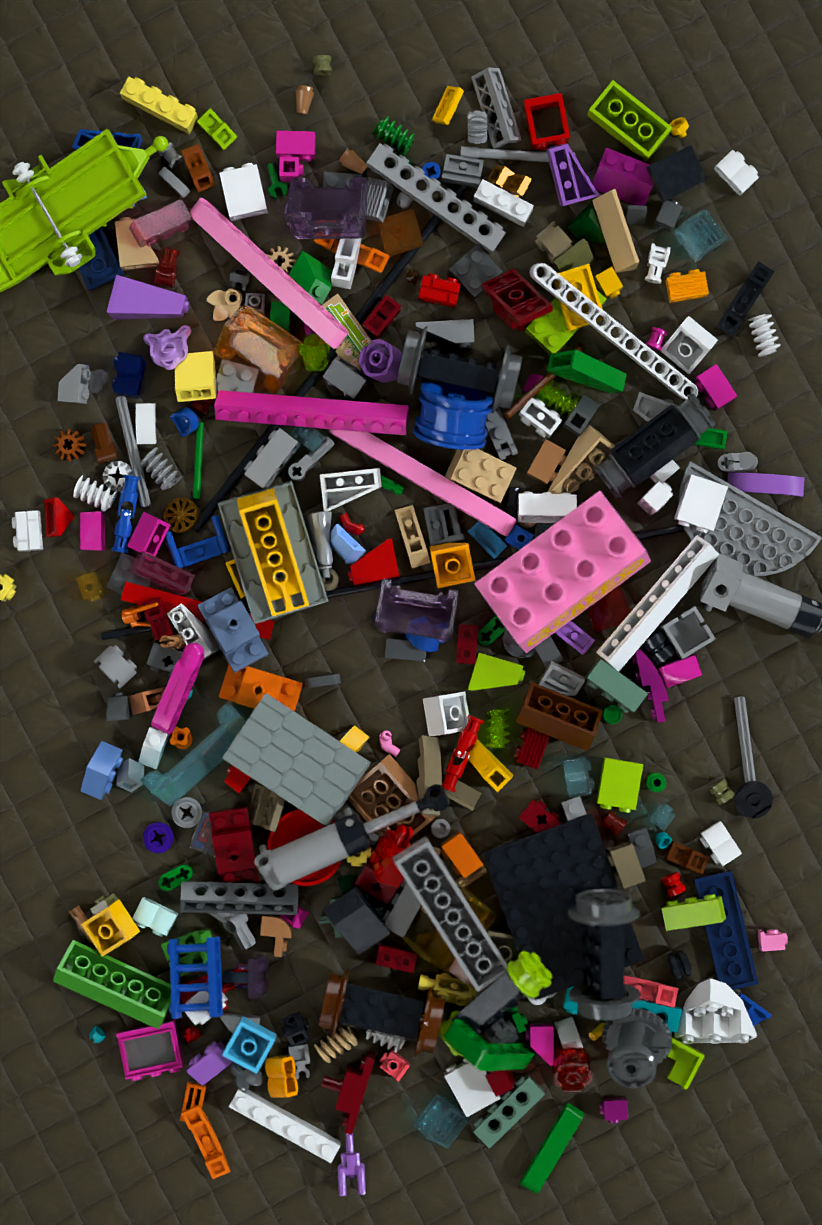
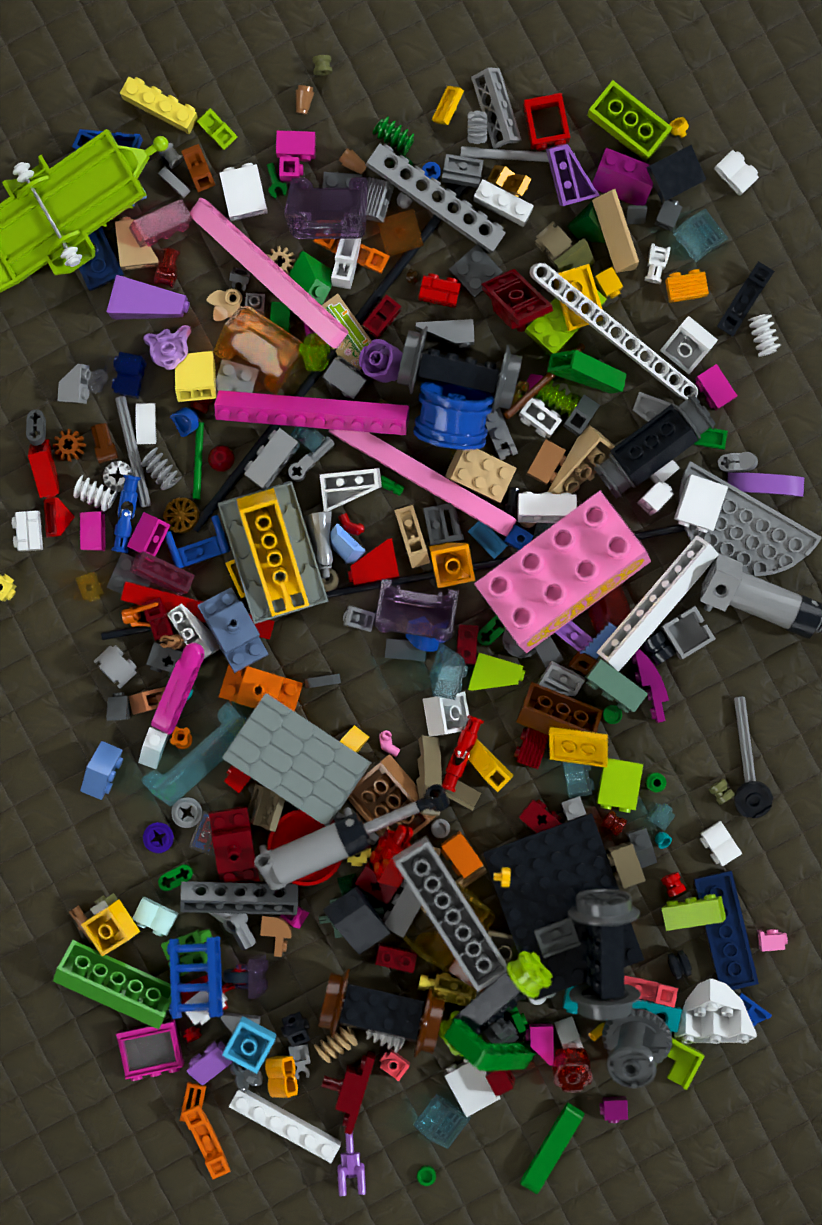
teal hinge [89,1026,106,1043] -> none
light grey panel [116,758,144,792] -> none
sand green brick [473,1074,545,1149] -> none
clear neon green piece [485,710,510,748] -> none
dark pink bush [645,327,668,351] -> none
dark pink piece [657,654,702,688] -> none
reddish brown slope [664,841,710,874] -> none
none -> dark grey beam [26,409,46,446]
none -> red slope [28,439,60,498]
none -> dark red brick [208,445,235,472]
none -> light grey slope [343,606,376,632]
none -> green tile [417,1165,436,1186]
none -> clear light blue slope [429,643,468,700]
none -> yellow tile [493,867,510,887]
none -> clear yellow arm [511,380,529,406]
none -> dark grey plate [534,917,581,958]
none -> yellow tile [549,727,608,768]
none -> piece [569,622,618,677]

